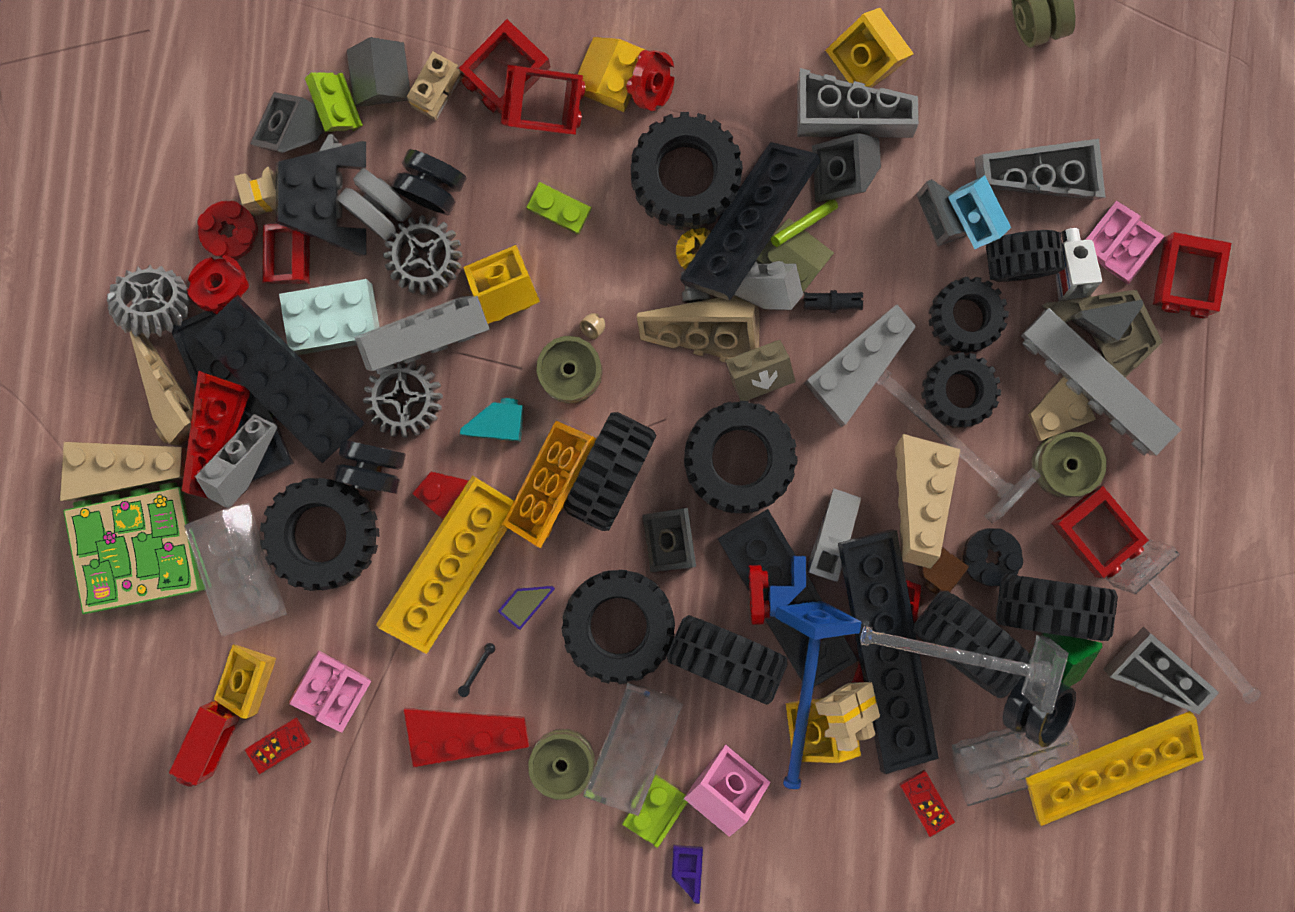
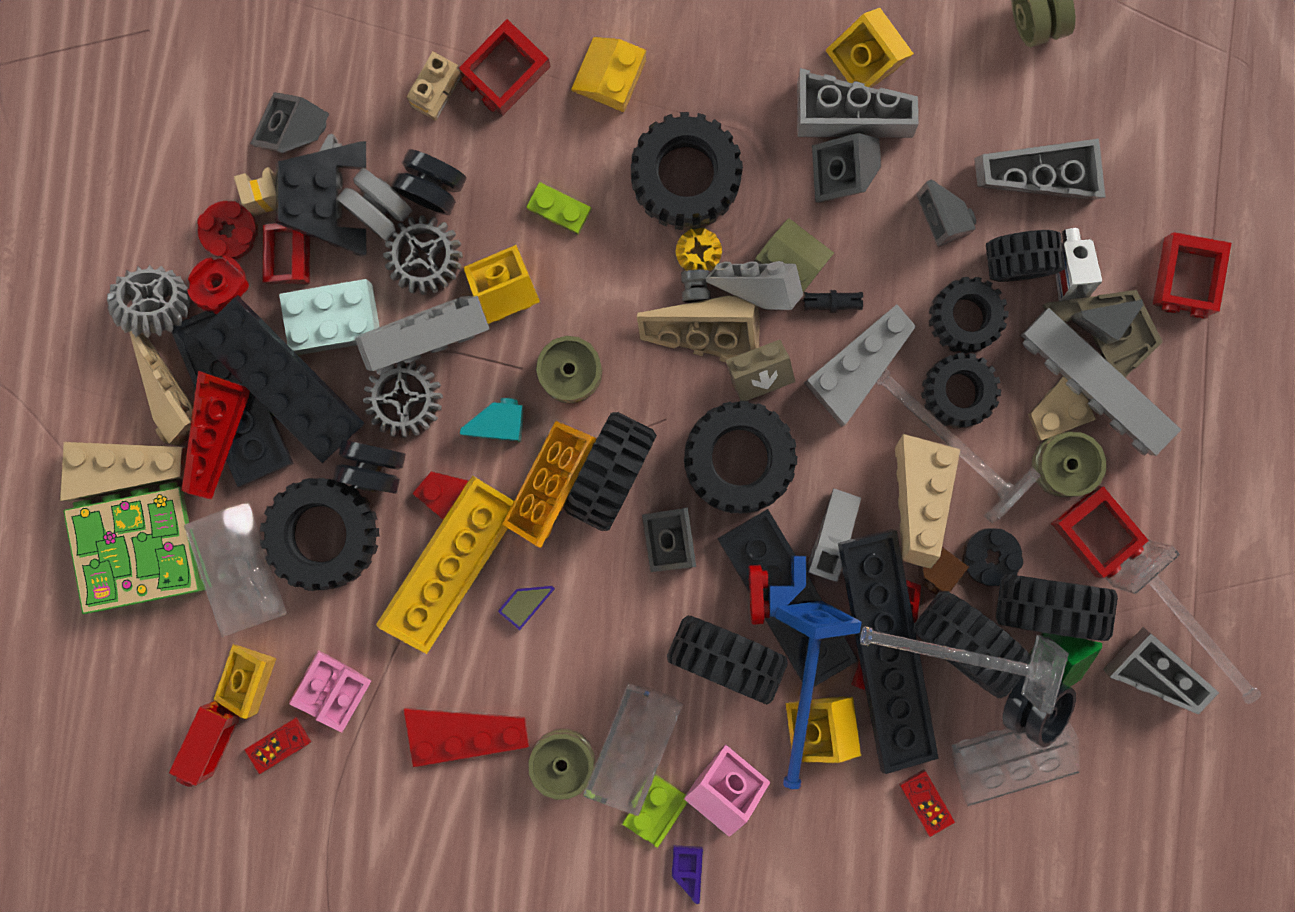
light grey slope [195,414,277,509] -> none
lime plate [305,72,363,132] -> none
dark grey slope [347,37,410,107] -> none
black hinge [458,643,496,697] -> none
red window [501,64,585,135] -> none
black tyre [561,569,675,684] -> none
tan hinge [580,313,605,339] -> none
red plate [626,50,675,111] -> none
black plate [680,142,821,301] -> none
lime bar [771,200,838,247] -> none
tan hips [815,682,880,751] -> none
medium azure brick [948,175,1011,249] -> none
yellow plate [1025,711,1204,826] -> none
bright pink slope [1086,201,1164,285] -> none

